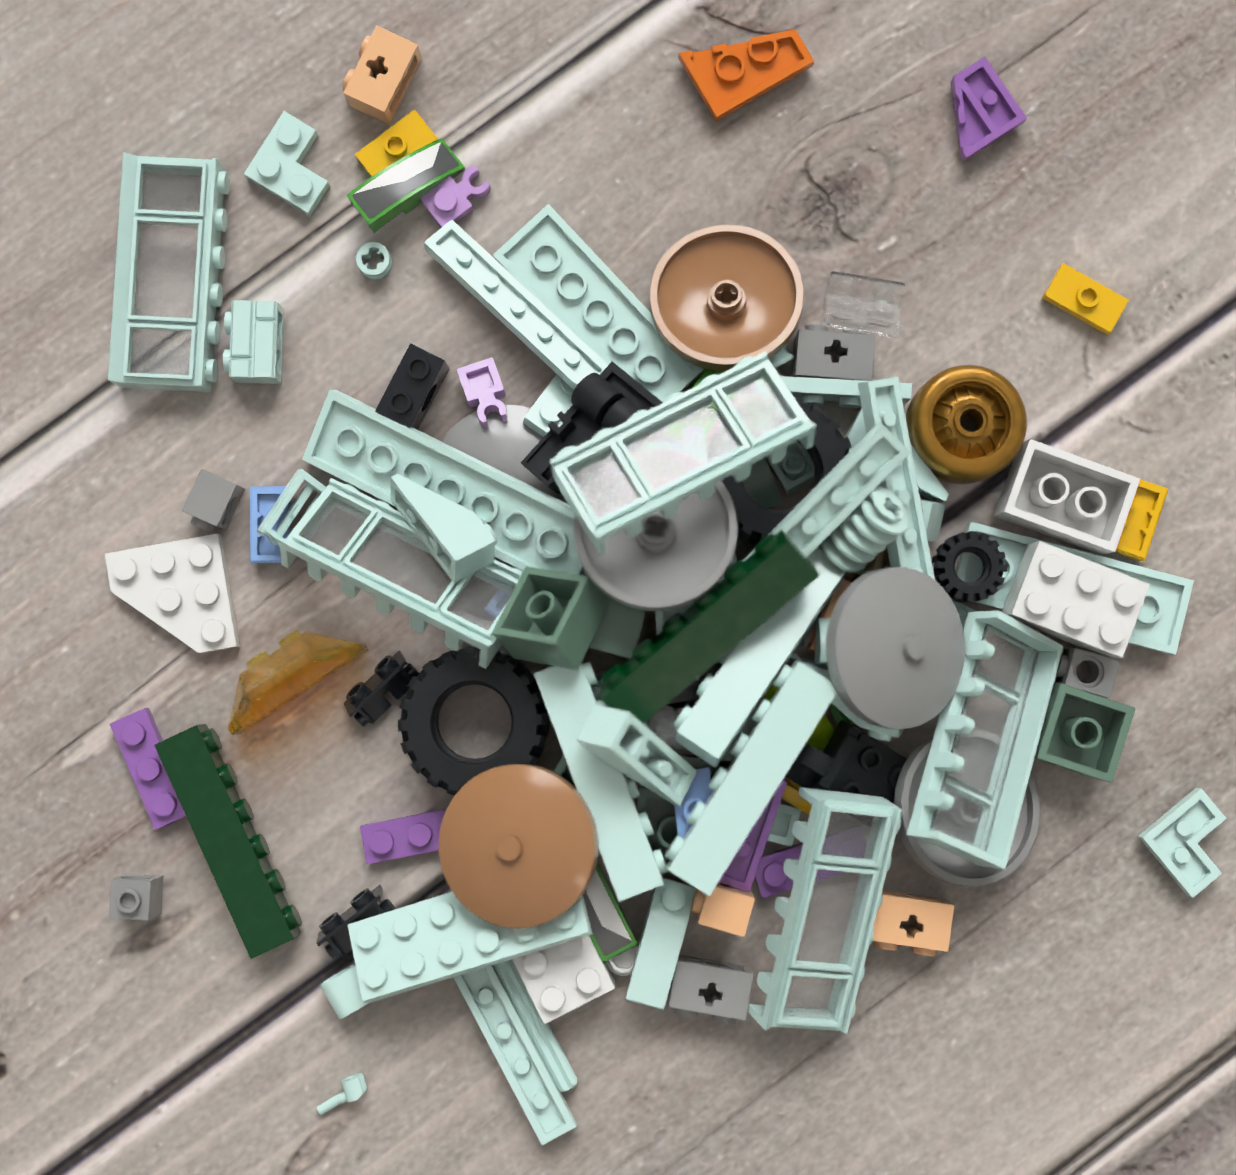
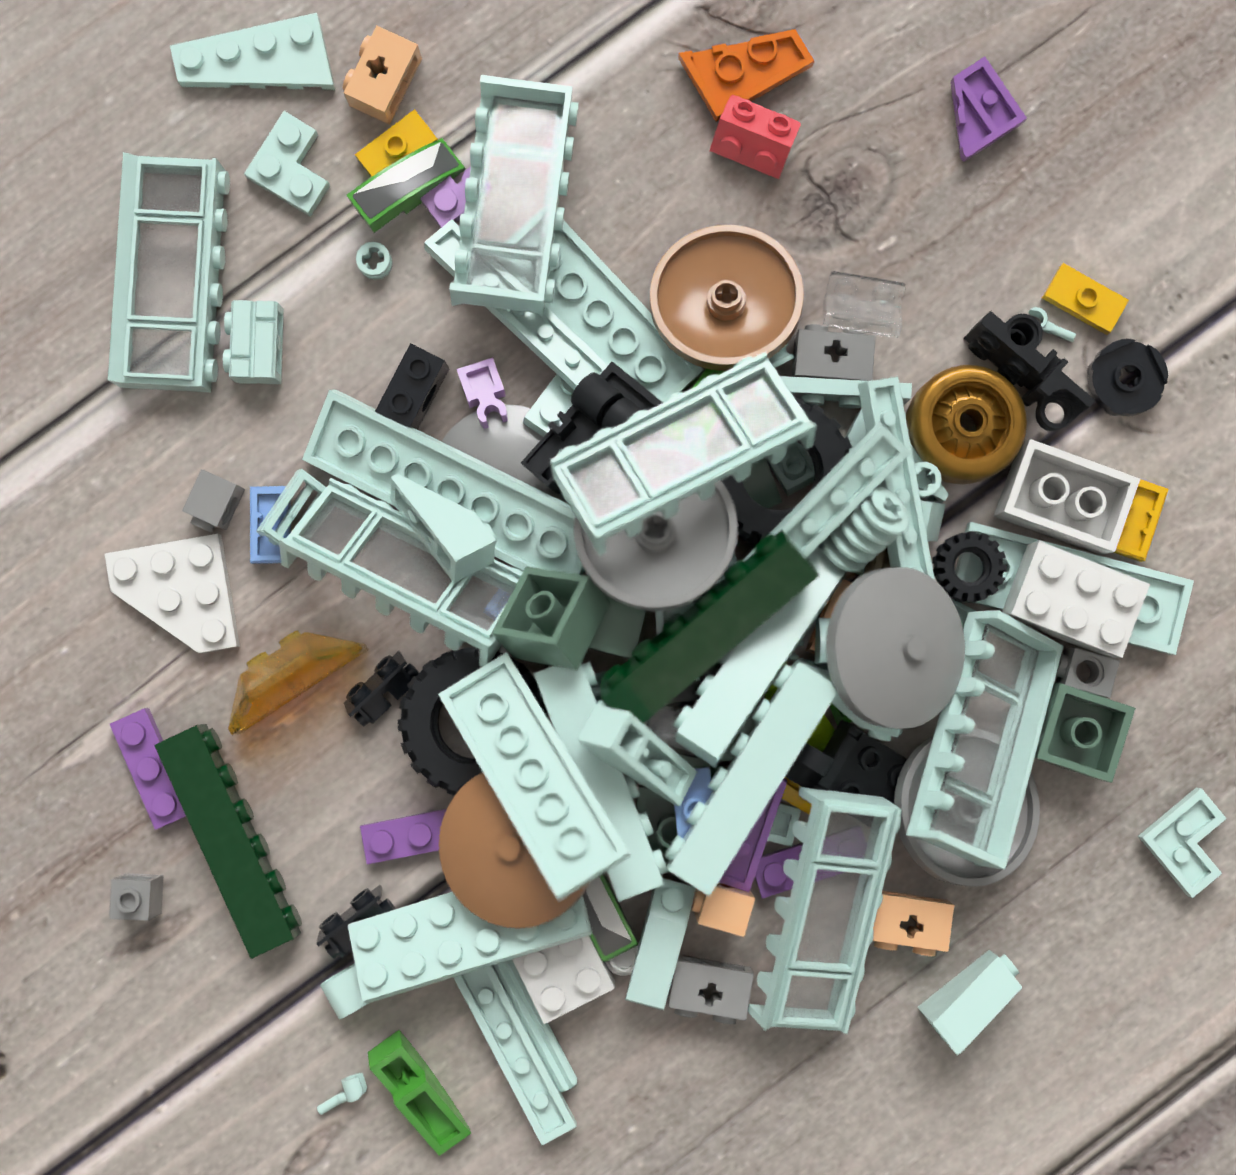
none -> light aqua wing [170,13,335,90]
none -> bright green slope [368,1030,471,1156]
none -> light aqua plate [438,652,631,901]
none -> clear window [449,75,579,316]
none -> coral bracket [709,95,801,179]
none -> light aqua bush [914,462,942,499]
none -> light aqua slope [918,950,1023,1055]
none -> black plate [964,311,1096,432]
none -> light aqua hand [1028,307,1076,342]
none -> black plate [1087,339,1168,417]

